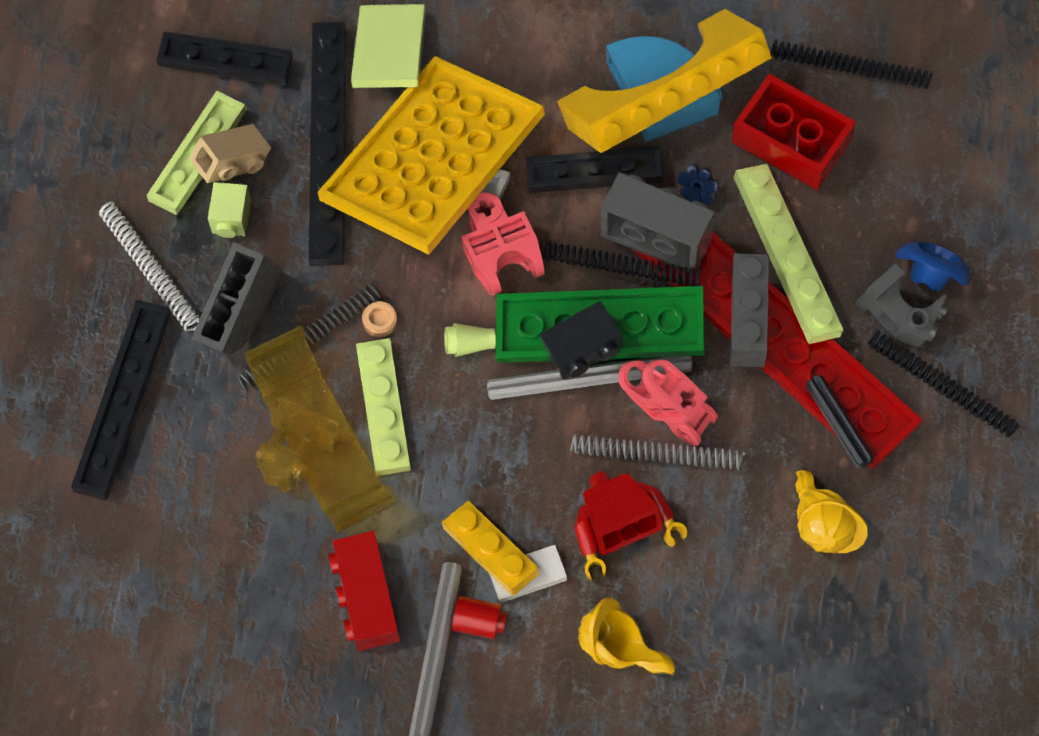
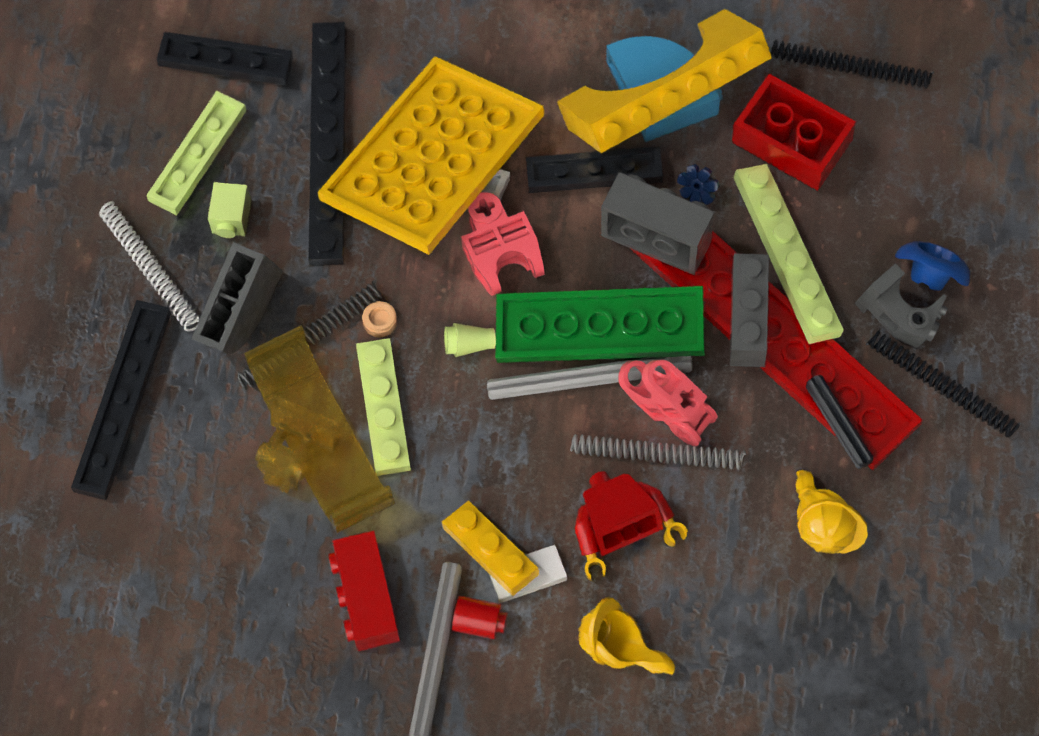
tan brick [189,124,271,183] -> none
yellowish green tile [351,4,426,88] -> none
black piece [539,239,701,286] -> none
black brick [539,301,624,380] -> none

